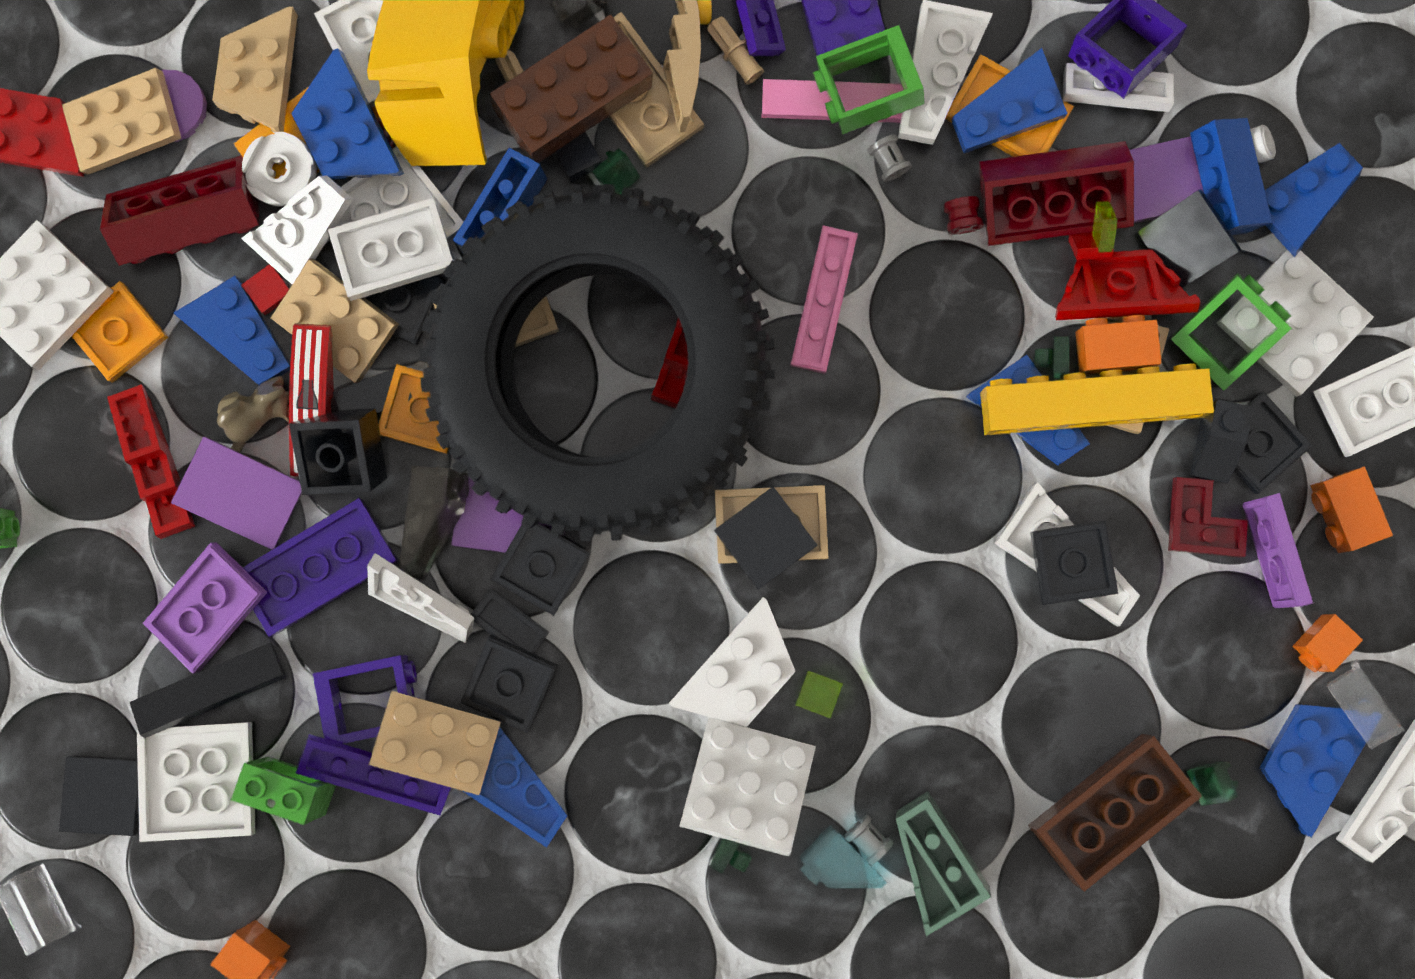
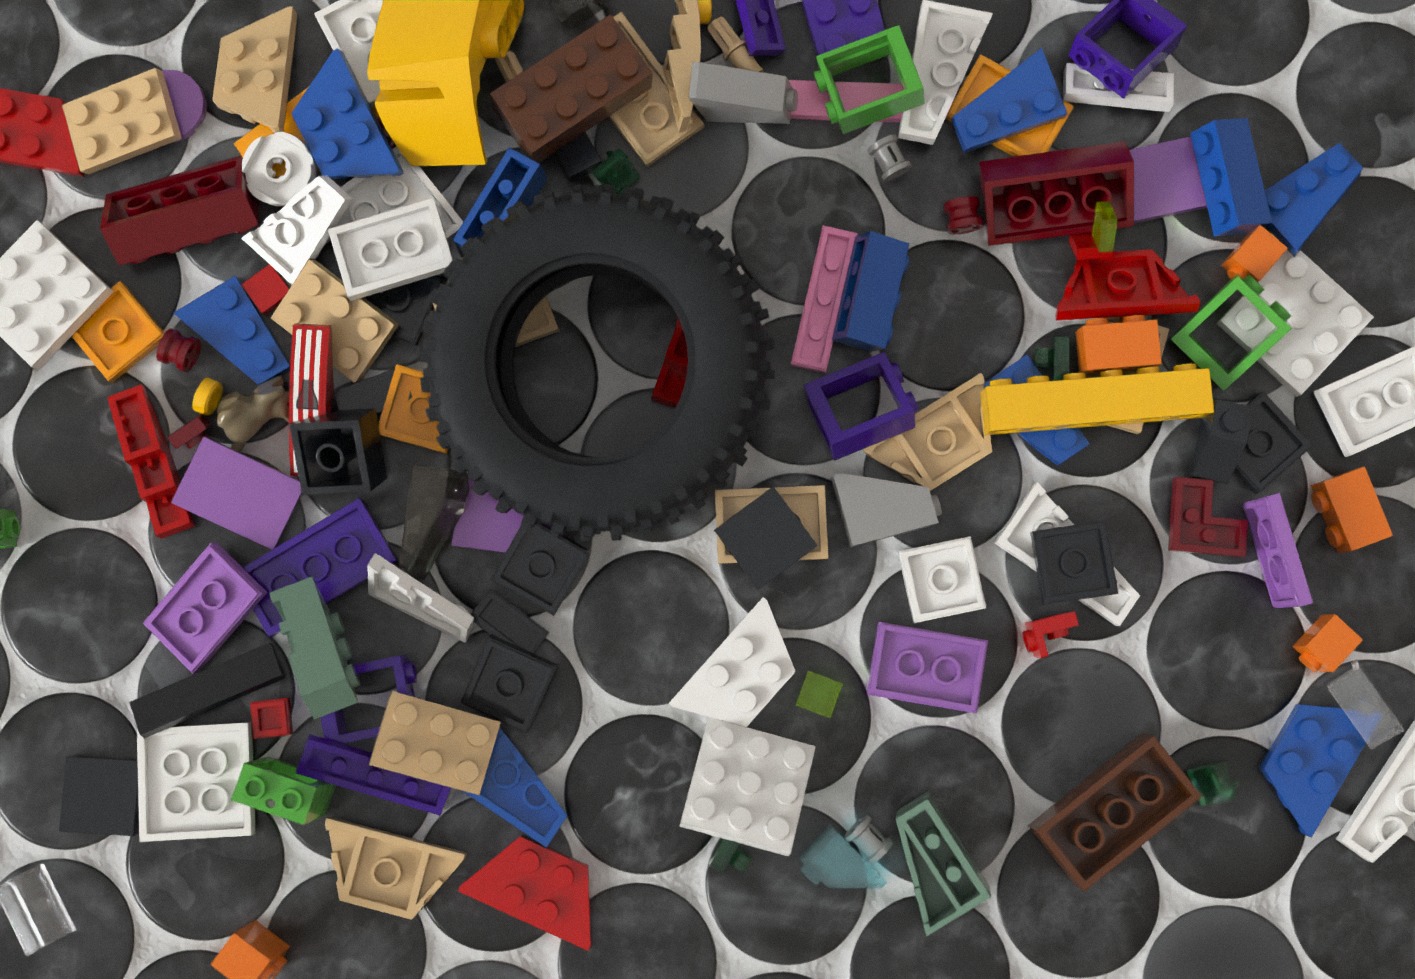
tile [1138,189,1242,289] -> none
white tile [1250,125,1276,163] -> none
none -> dark red wheel [156,328,201,373]
none -> dark red plate [167,414,211,449]
none -> yellow tile [192,377,223,416]
none -> red tile [250,697,293,739]
none -> sand green wedge [269,577,360,720]
none -> tan wing [325,817,467,920]
none -> red wing [458,835,592,951]
none -> light grey slope [689,62,798,124]
none -> dark purple window [803,352,919,461]
none -> light grey slope [831,473,942,548]
none -> blue brick [832,231,909,352]
none -> tan wing [862,373,992,491]
none -> medium lavender tile [866,622,988,713]
none -> white tile [898,536,986,623]
none -> red bracket [1022,611,1079,658]
none -> orange brick [1221,225,1288,282]

